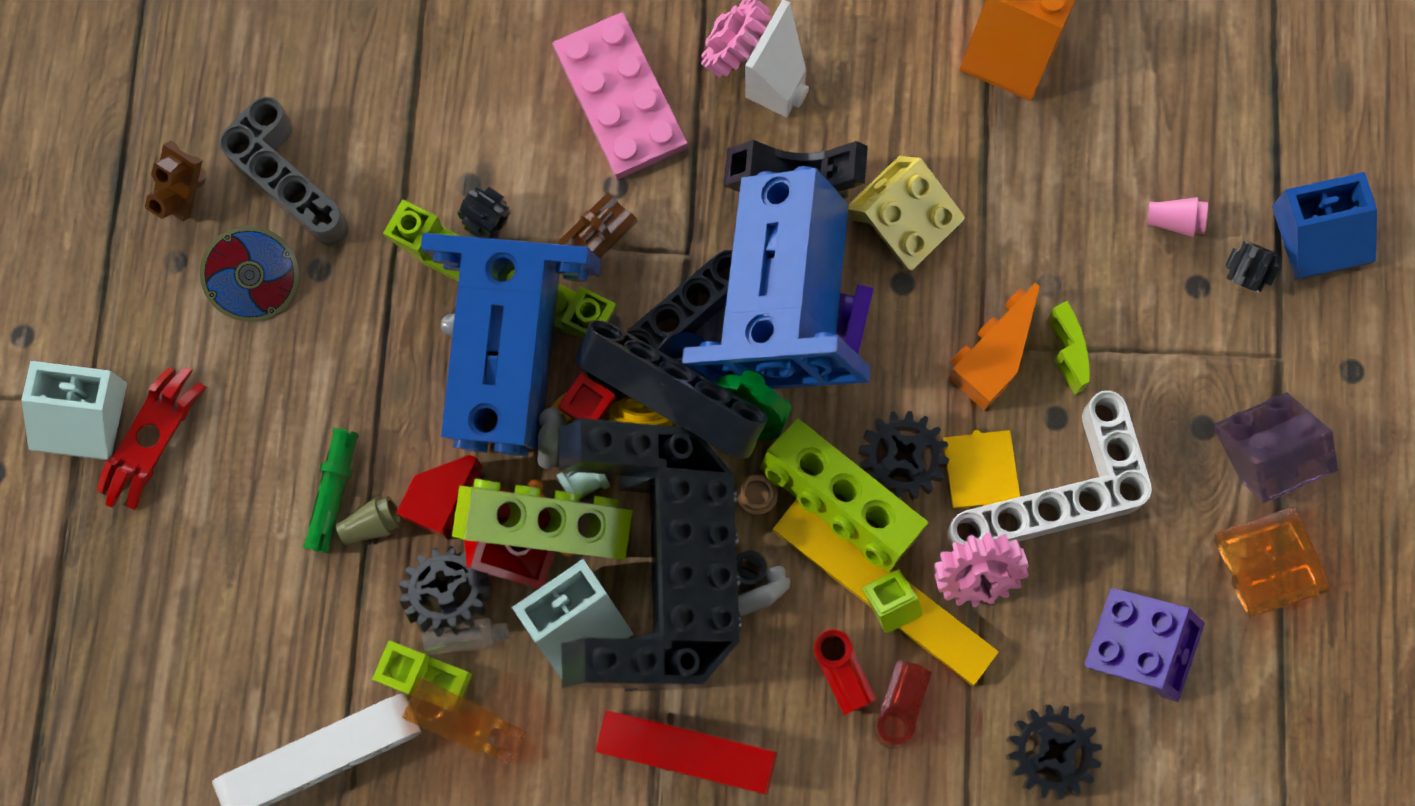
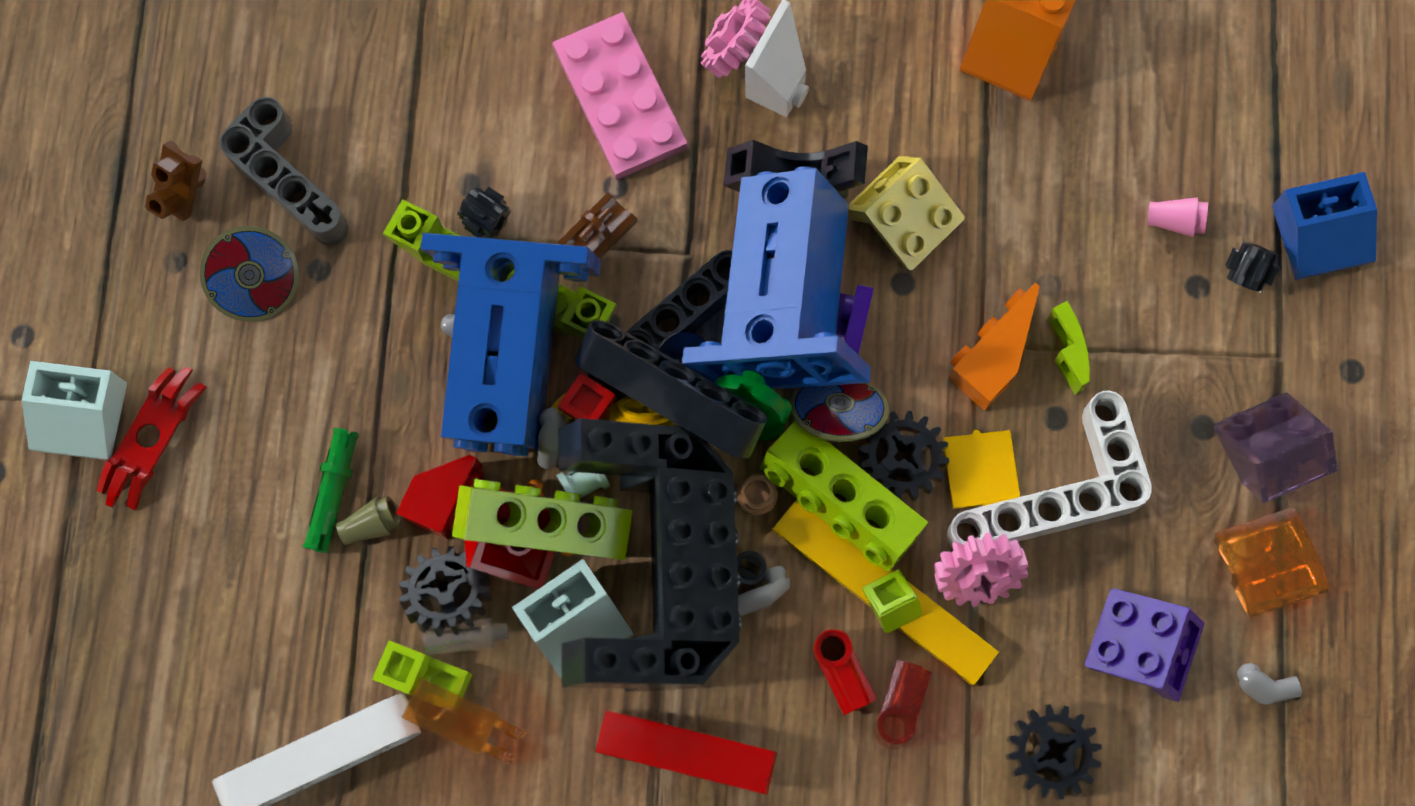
none -> shield [790,383,889,442]
none -> light grey arm [1237,663,1302,705]

